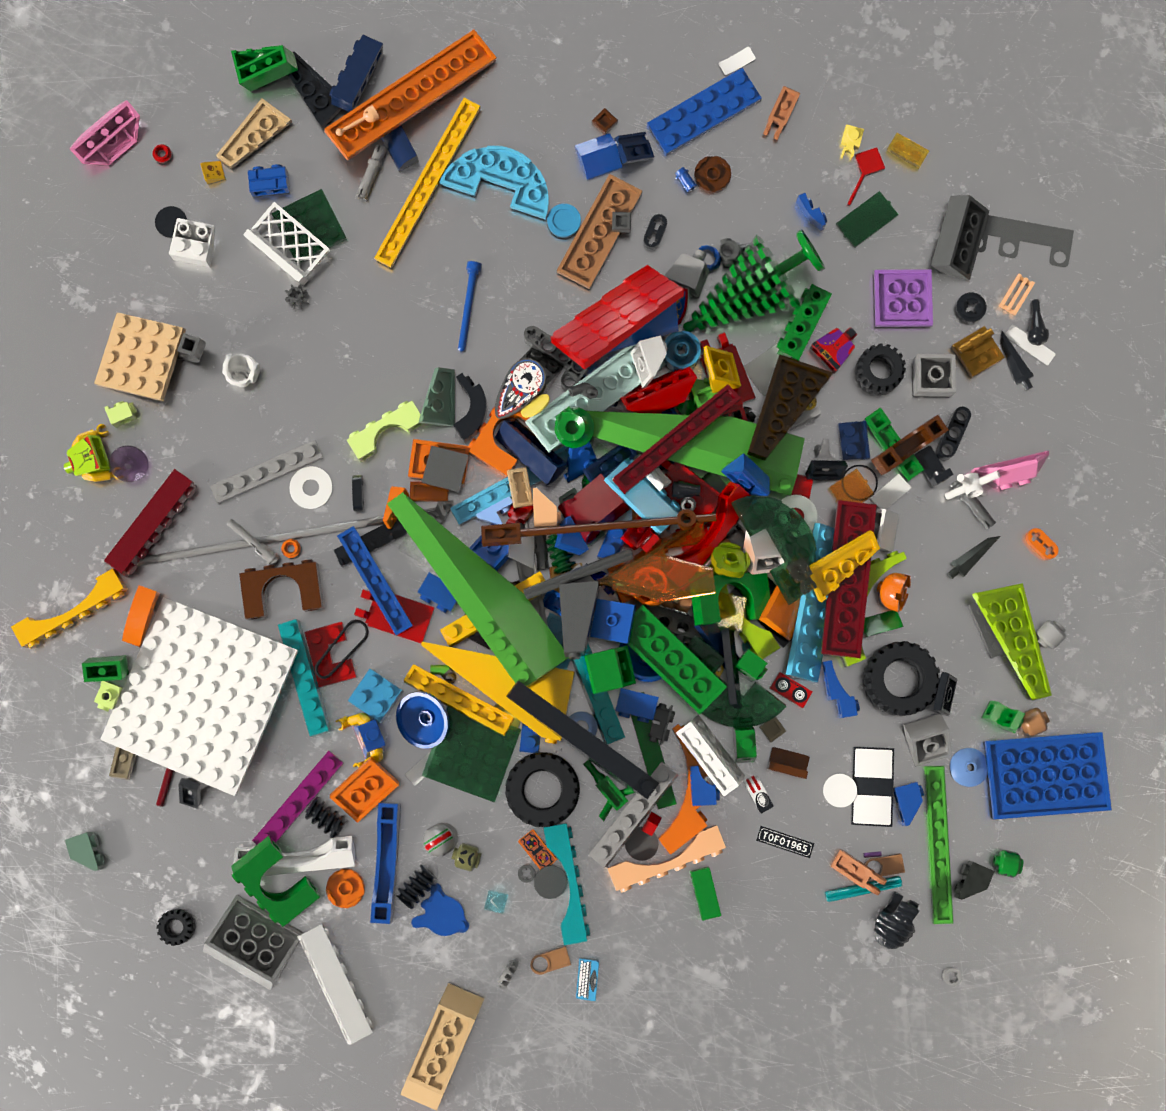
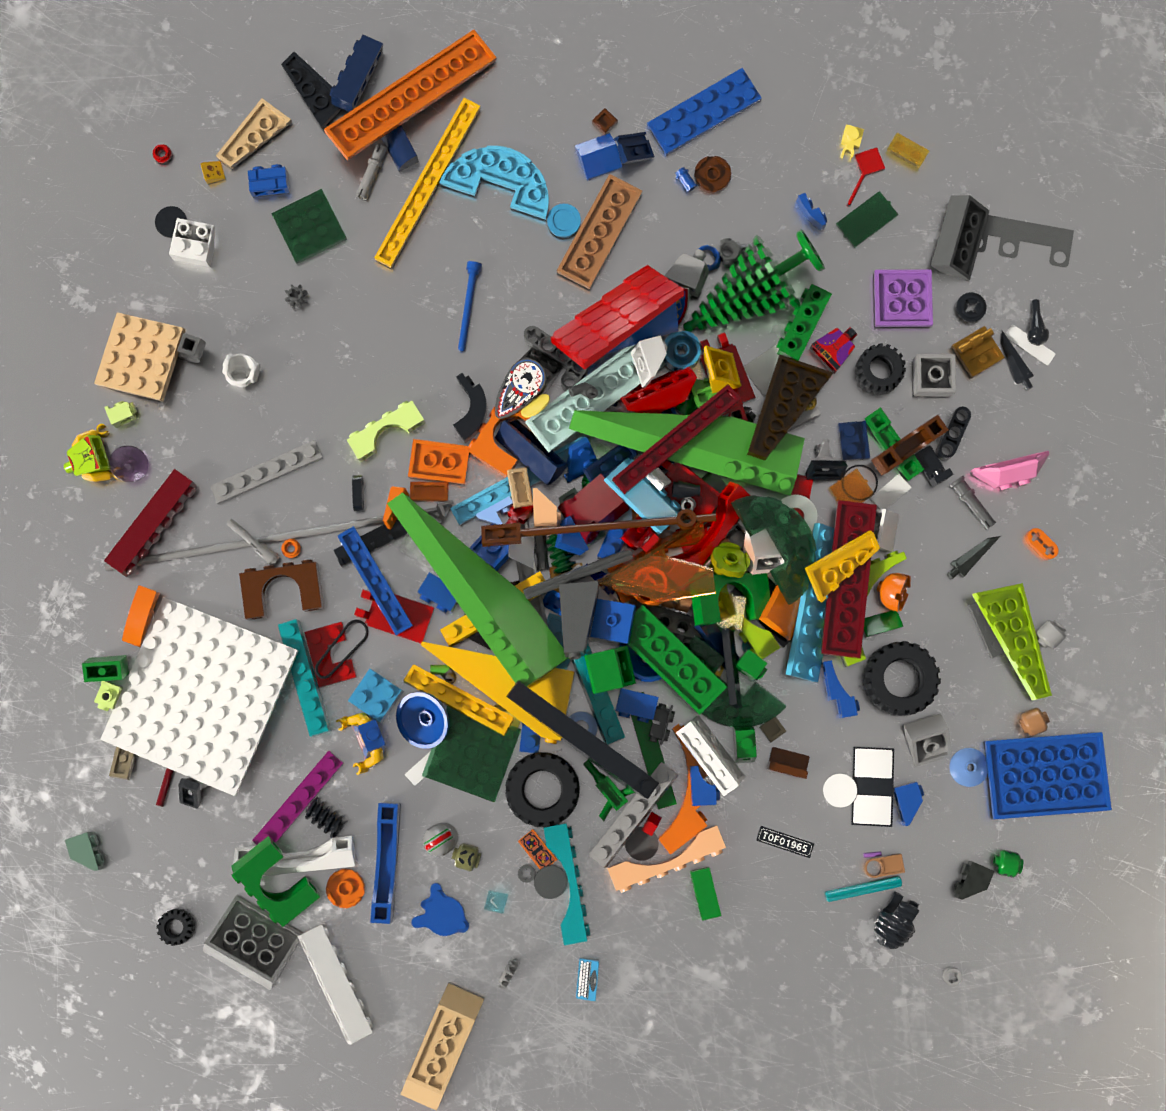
yellow arch [11,568,128,649] -> none
bright pink wedge [69,100,140,165] -> none
green wedge [231,45,298,91] -> none
white fence [243,202,331,286] -> none
white gear [290,466,332,509] -> none
orange plate [330,756,399,823] -> none
light nougat hinge [336,105,380,136] -> none
black piece [396,864,437,909] -> none
sand green wing [419,367,455,427] -> none
dark grey tile [422,446,469,492] -> none
medium nougat piece [530,946,571,975] -> none
green piece [554,406,594,448] -> none
dark grey tile [612,212,631,233] -> none
black beam [643,214,667,250] -> none
white sticker [719,47,755,75] -> none
blue slope [721,453,770,496] -> none
sticker [743,775,774,814] -> none
nougat hinge [763,86,800,140] -> none
tile [769,672,813,708] -> none
clear smoke plate [786,557,817,595] -> none
nougat hinge [831,850,887,895] -> none
bright green tile [924,766,954,924] -> none
black tile [933,672,958,716] -> none
white bar [945,470,1000,500] -> none
green brick [982,701,1025,733] -> none
light nougat tile [999,273,1035,316] -> none

